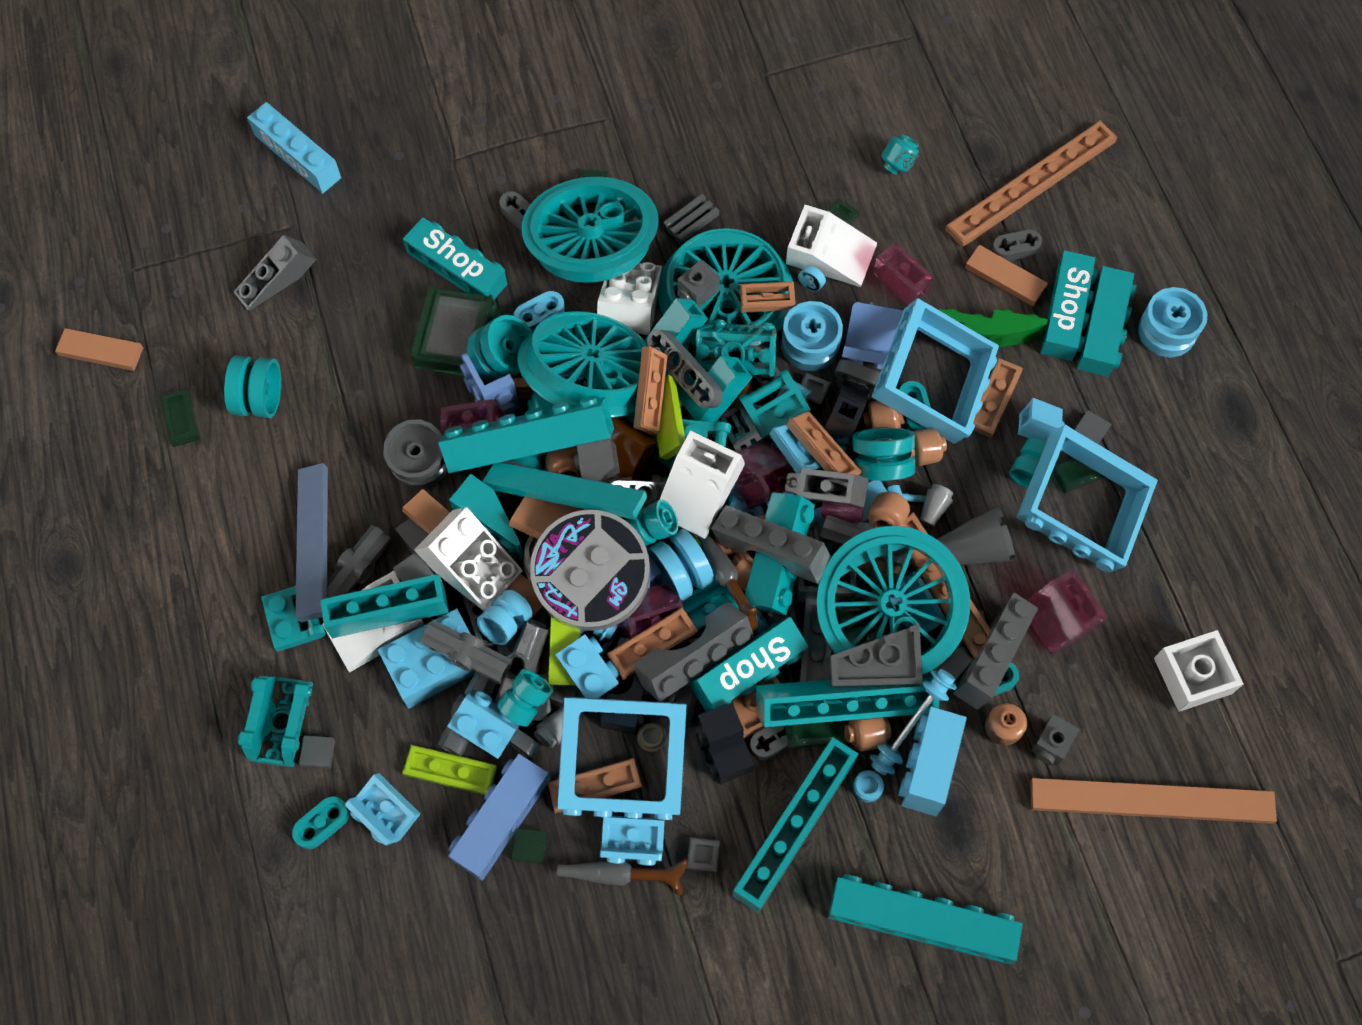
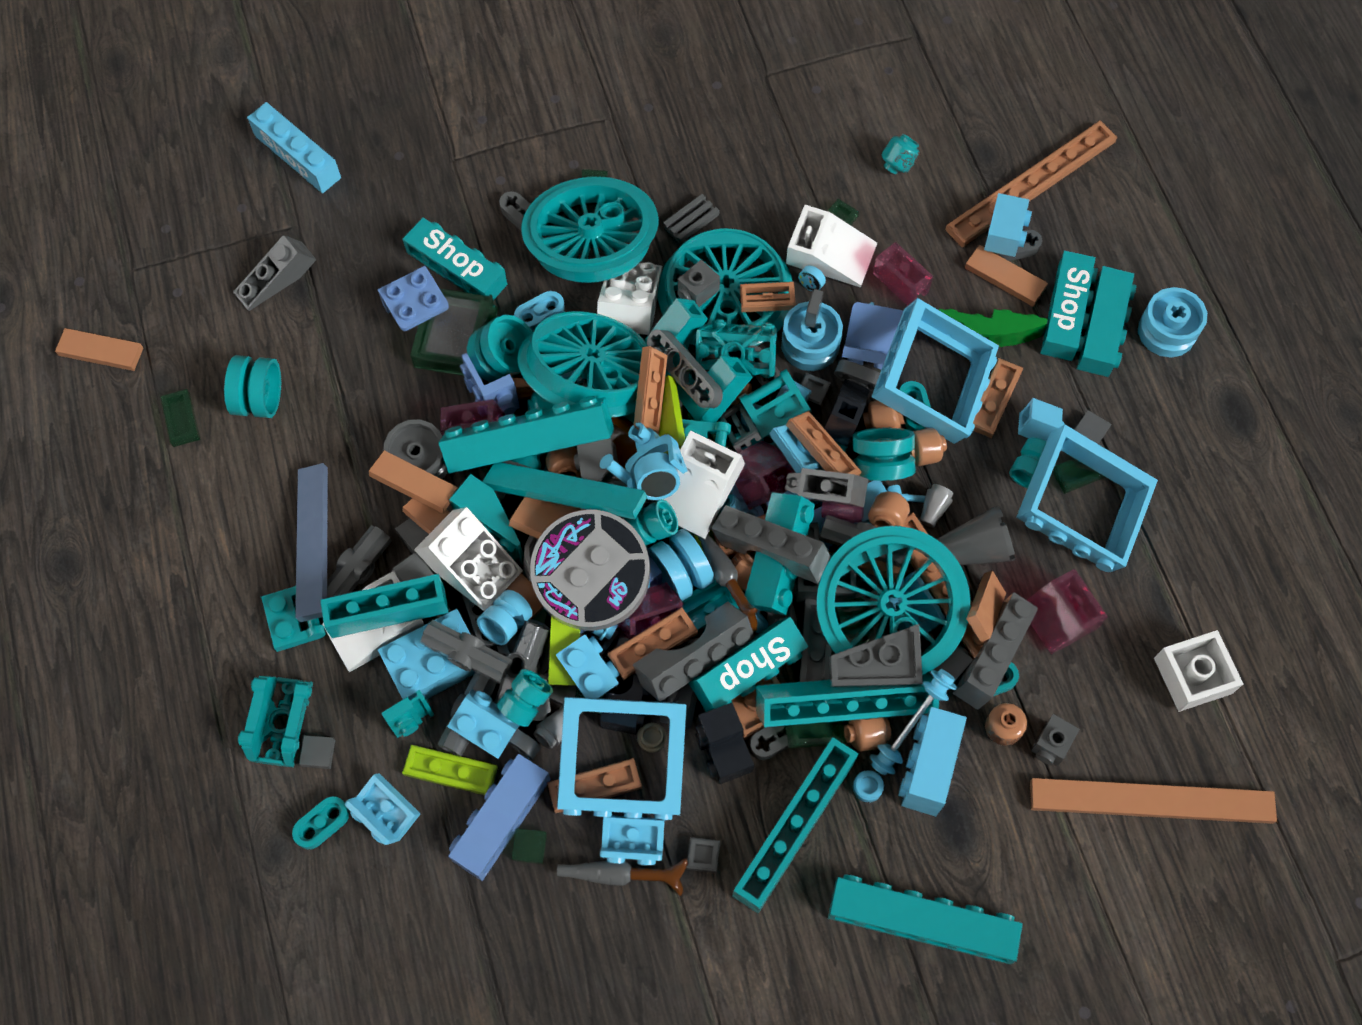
none -> nougat tile [369,450,458,513]
none -> medium blue bracket [378,266,449,331]
none -> teal plate [381,690,434,738]
none -> medium azure piece [600,422,688,500]
none -> dark grey tile [804,289,824,328]
none -> nougat tile [967,570,1006,642]
none -> medium azure brick [984,193,1032,257]

